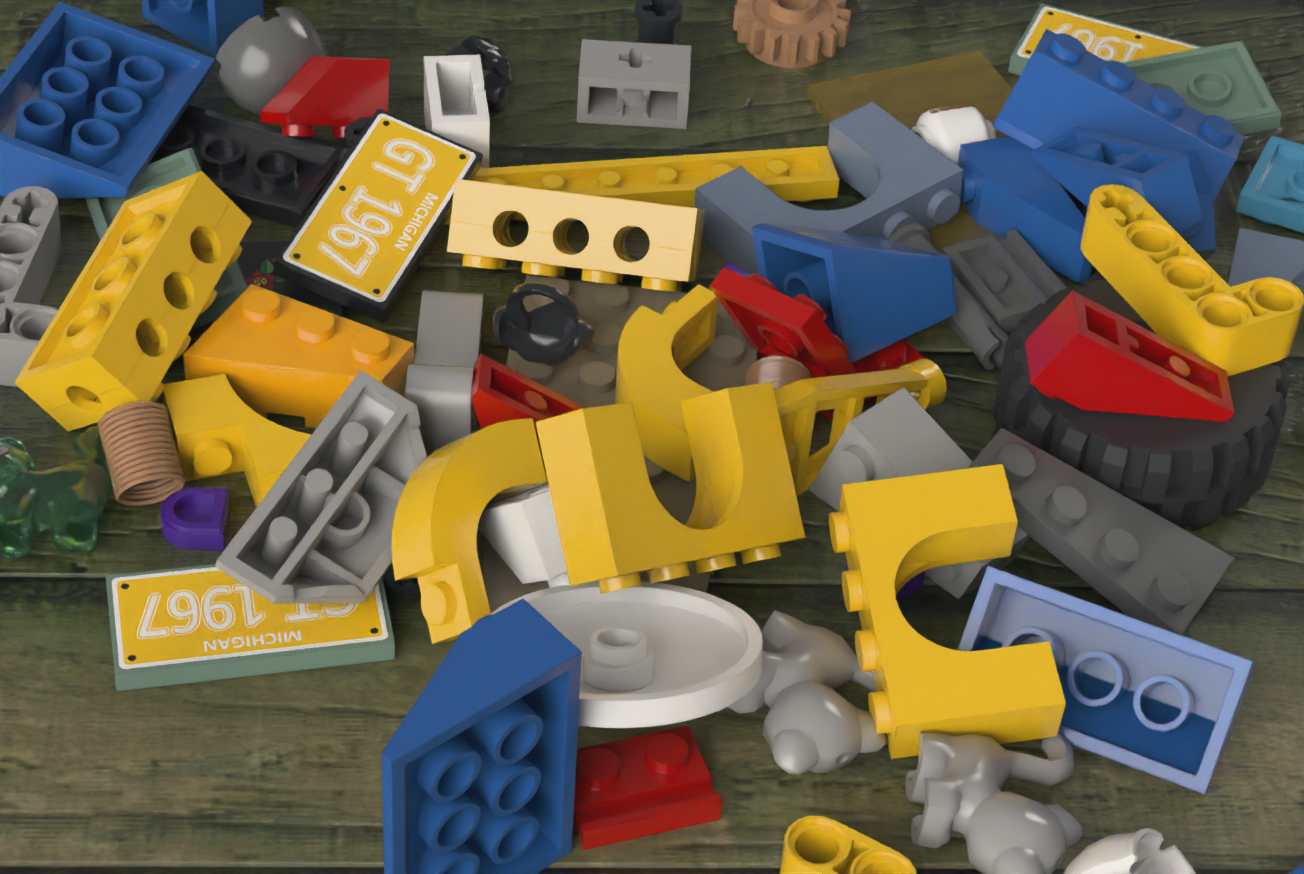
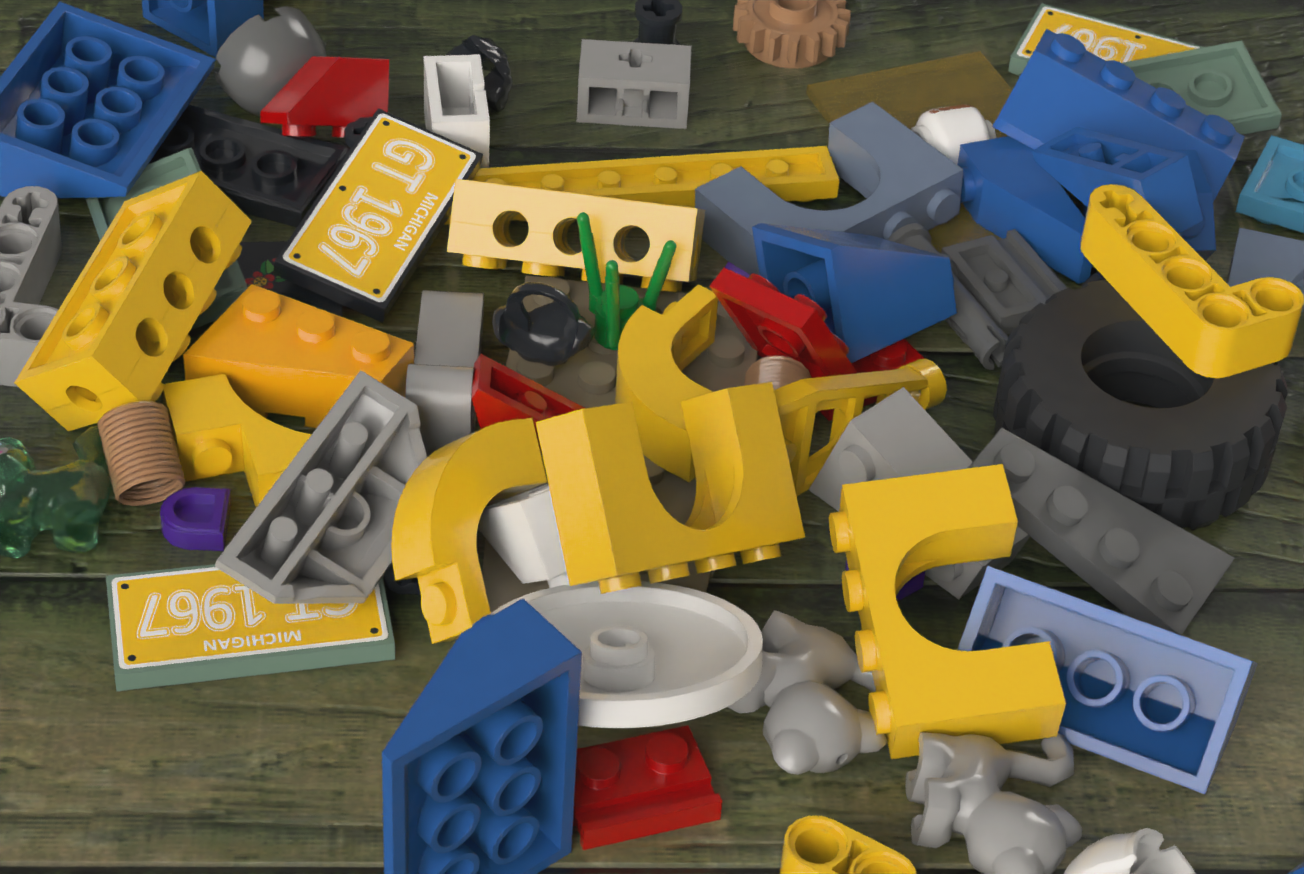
red slope [1025,290,1235,422] -> none
none -> green plant [577,212,677,350]

